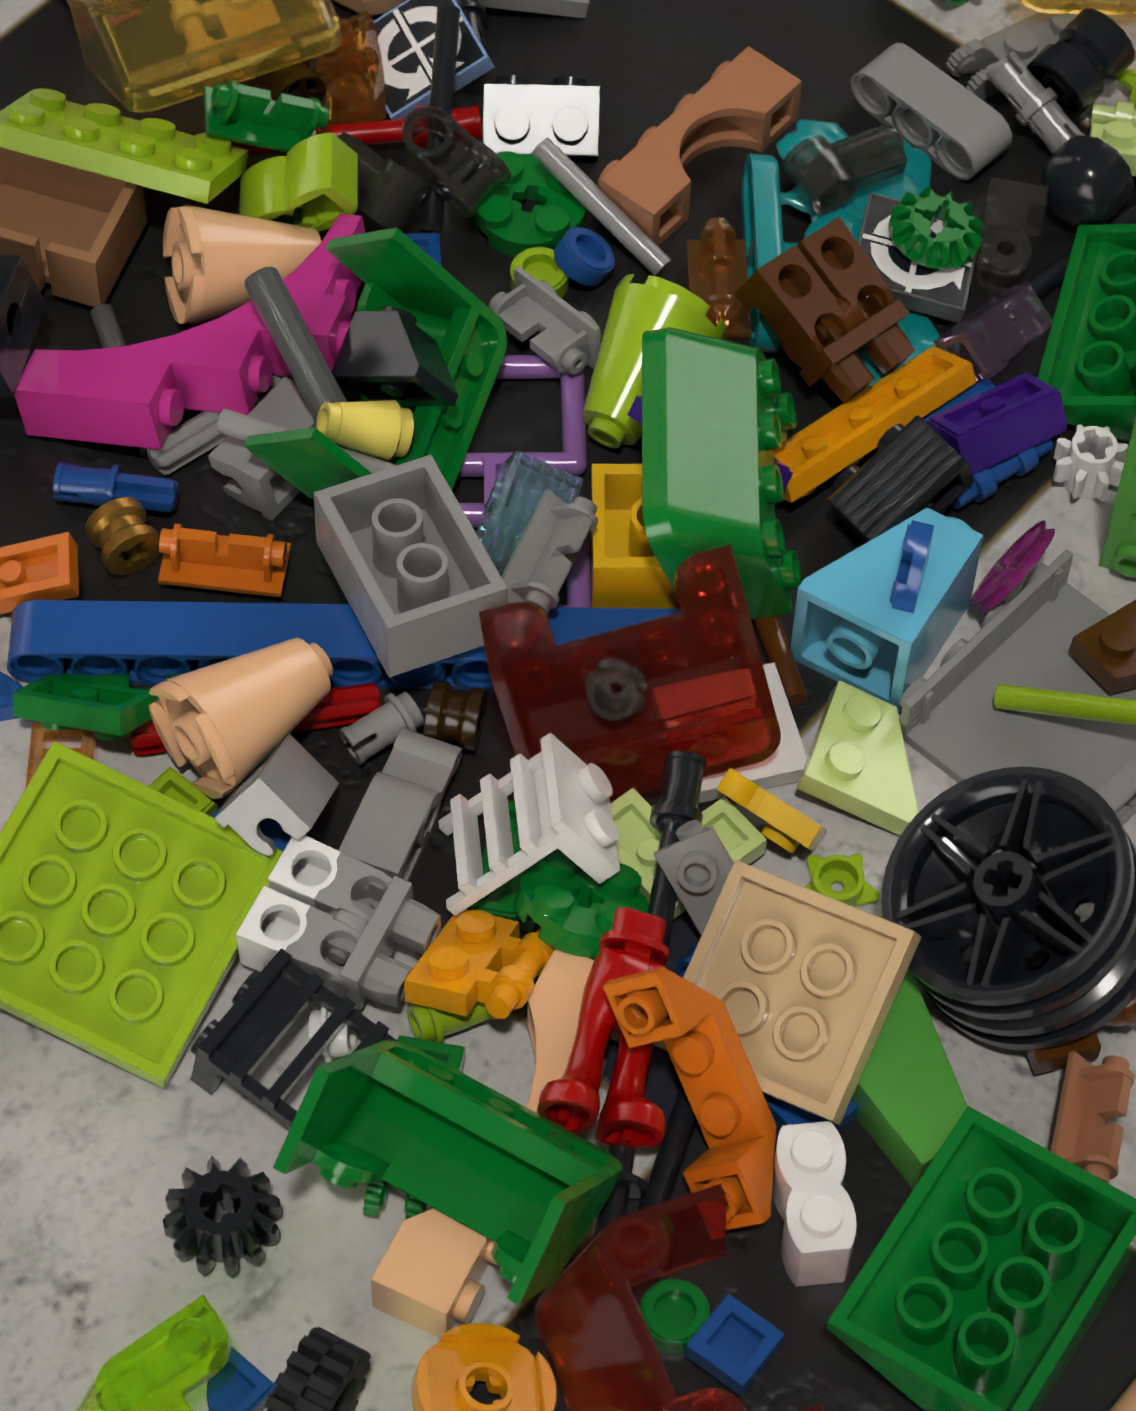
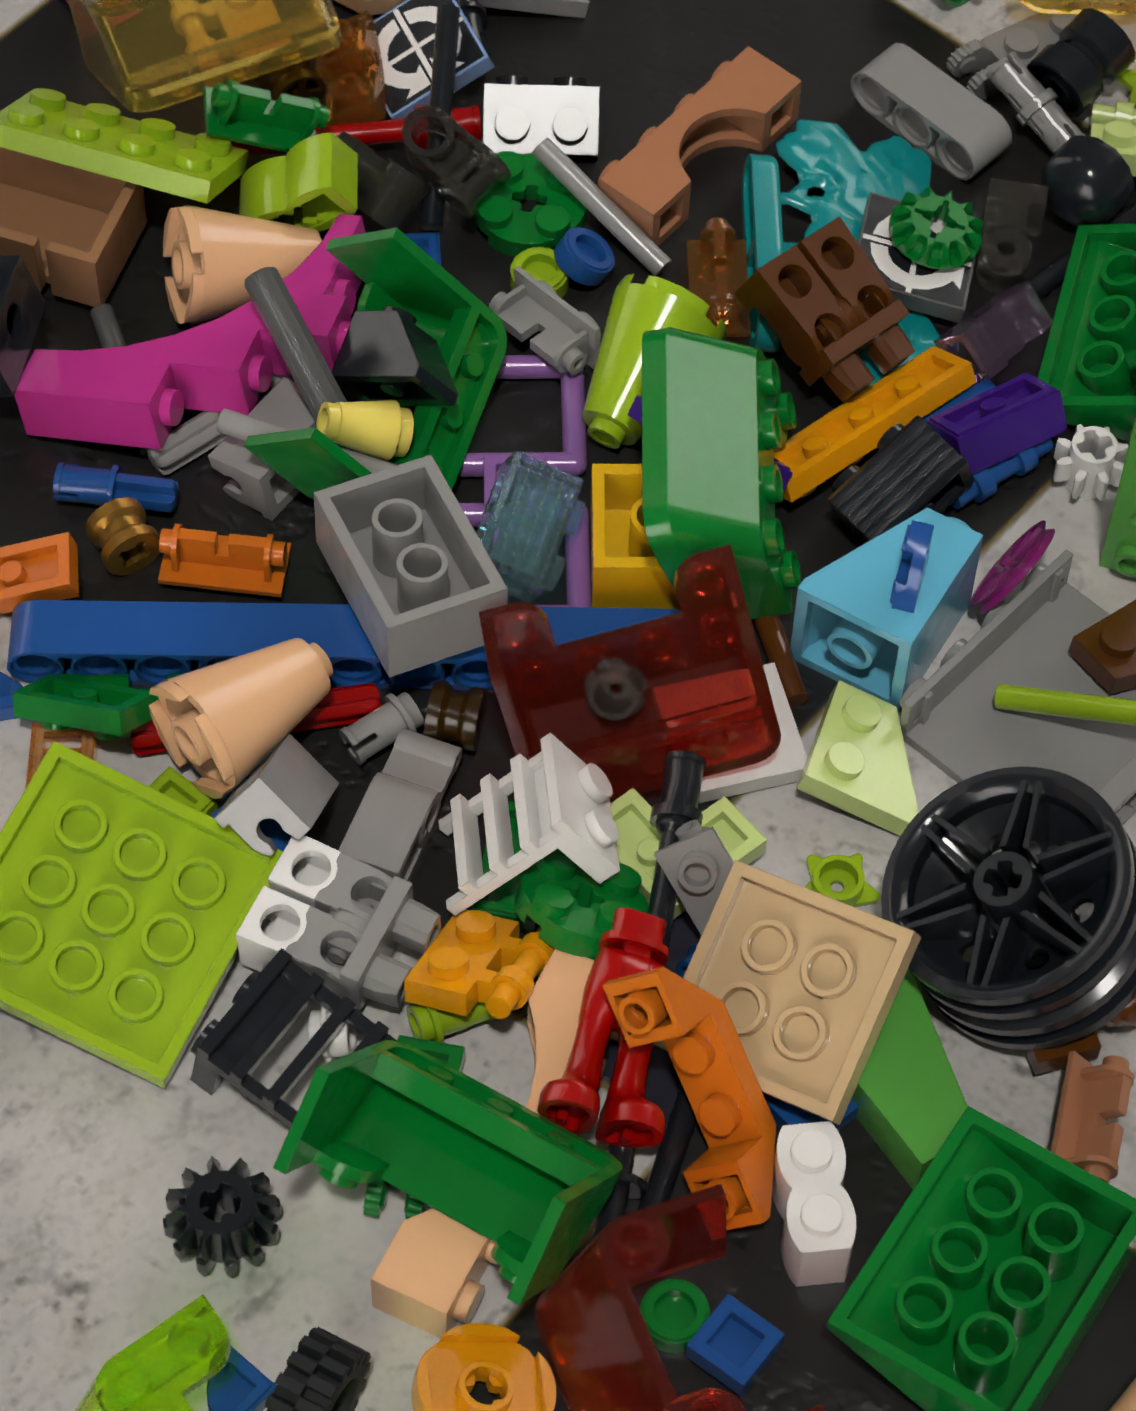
light grey hinge [501,489,598,629] -> none
yellow plate [716,768,827,854] -> none
clear smoke piece [783,125,908,215] -> none

